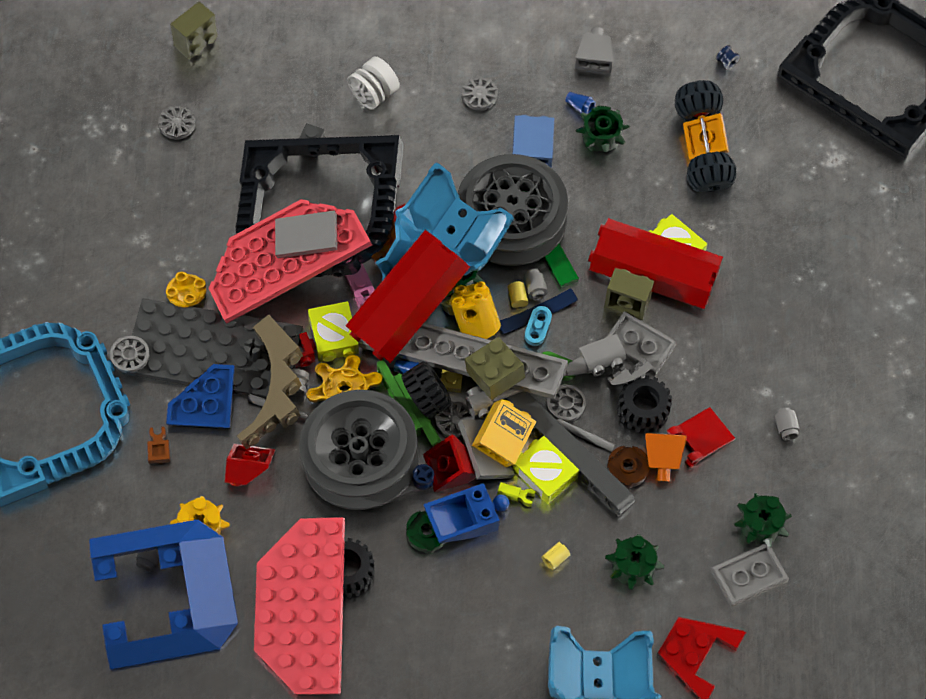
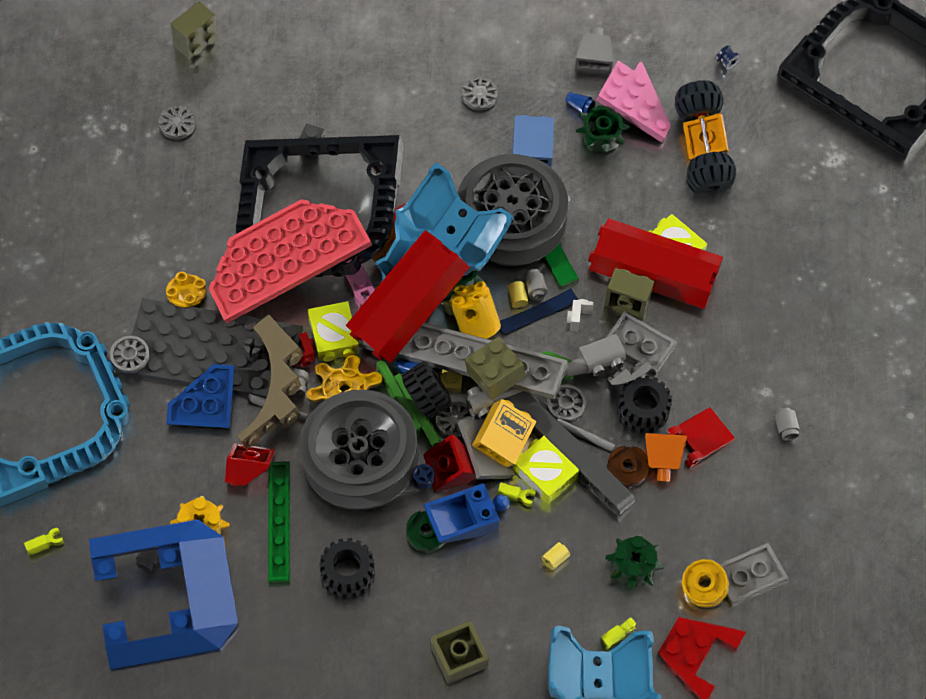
dark orange plate [147,426,170,464] -> none
coral plate [254,517,345,695] -> none
light grey tile [275,210,337,258] -> none
white wheel [347,57,399,109] -> none
medium azure plate [524,306,552,346] -> none
dark green brick [734,493,792,548] -> none
none -> neon yellow bar [24,528,64,556]
none -> green tile [268,461,290,584]
none -> olive brick [430,620,489,684]
none -> white bracket [567,299,594,332]
none -> bright pink wing [596,61,671,142]
none -> neon yellow bar [600,617,637,650]
none -> yellow wheel [682,559,729,608]

